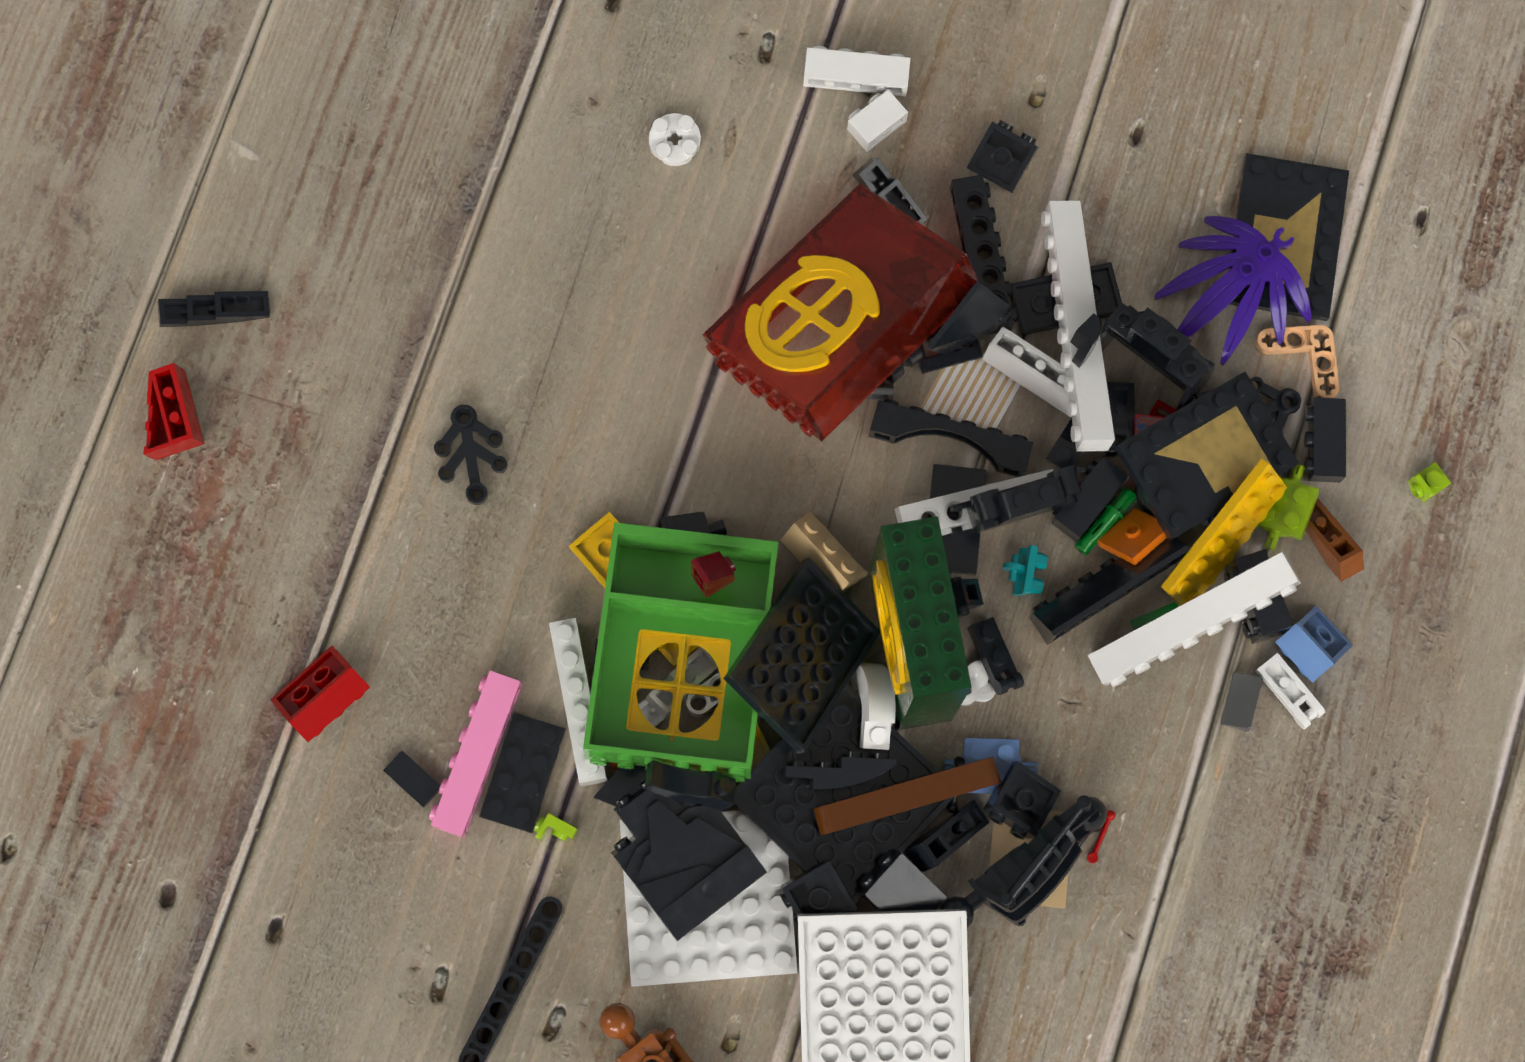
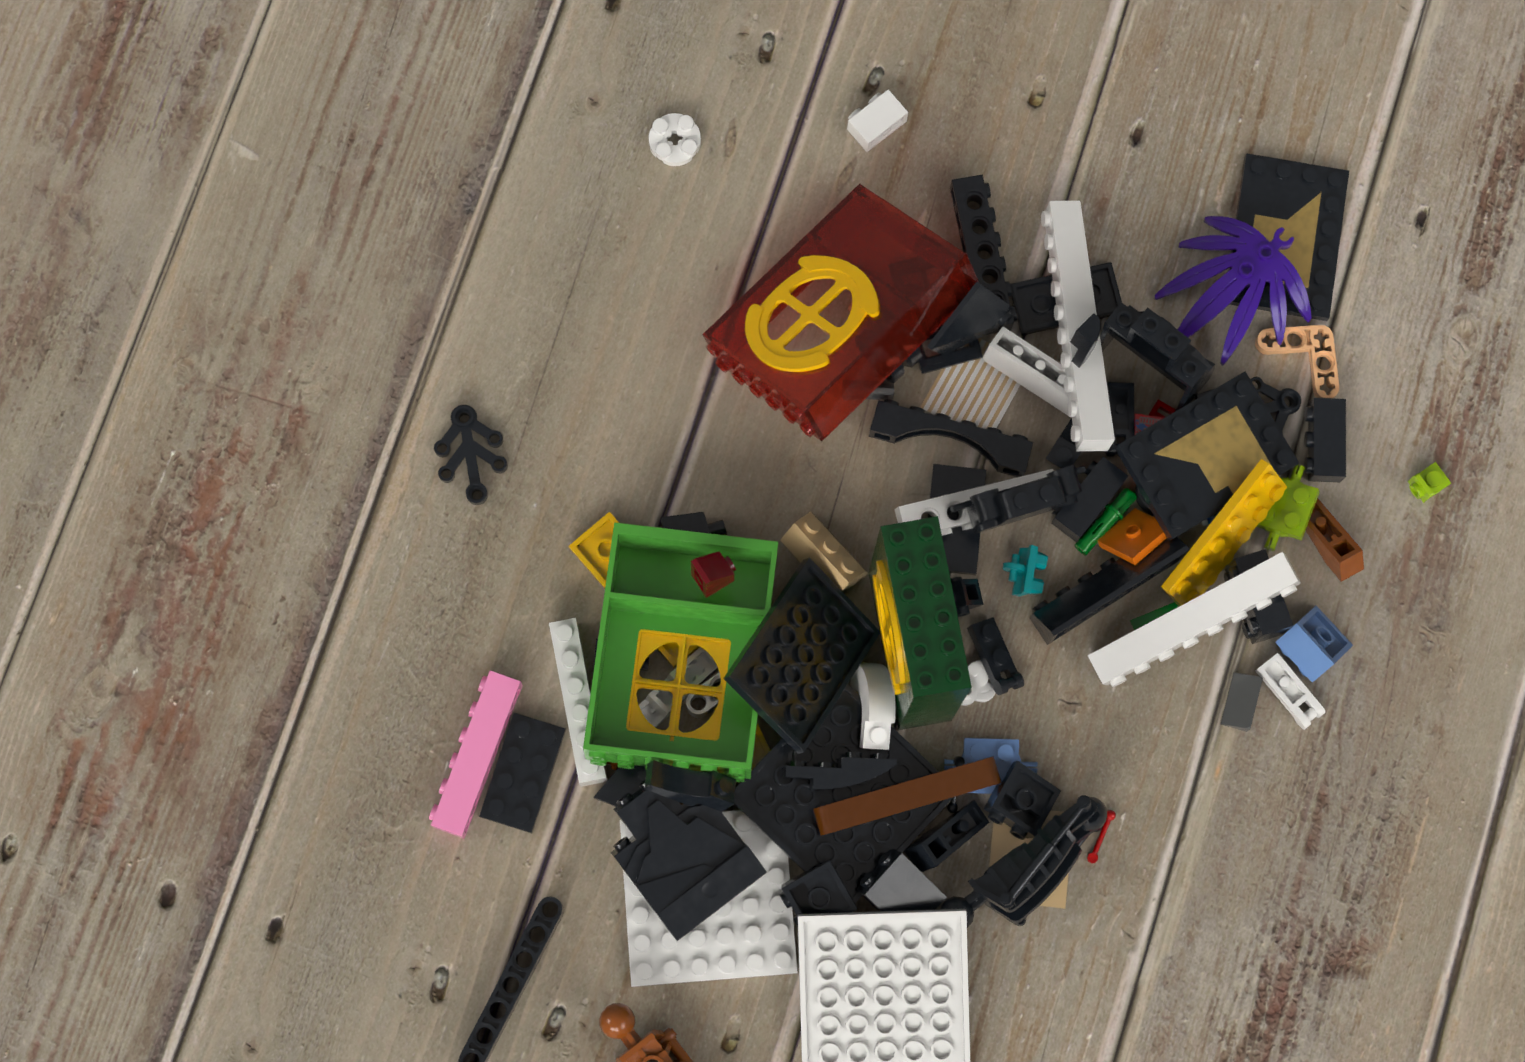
red wedge [143,363,205,461] -> none
black slope [158,291,270,327] -> none
red slope [270,645,370,742] -> none
black tile [383,751,440,808] -> none
lime bracket [534,813,579,841] -> none
white brick [803,46,911,97] -> none
black slope [852,158,928,236] -> none
black plate [967,120,1039,193] -> none

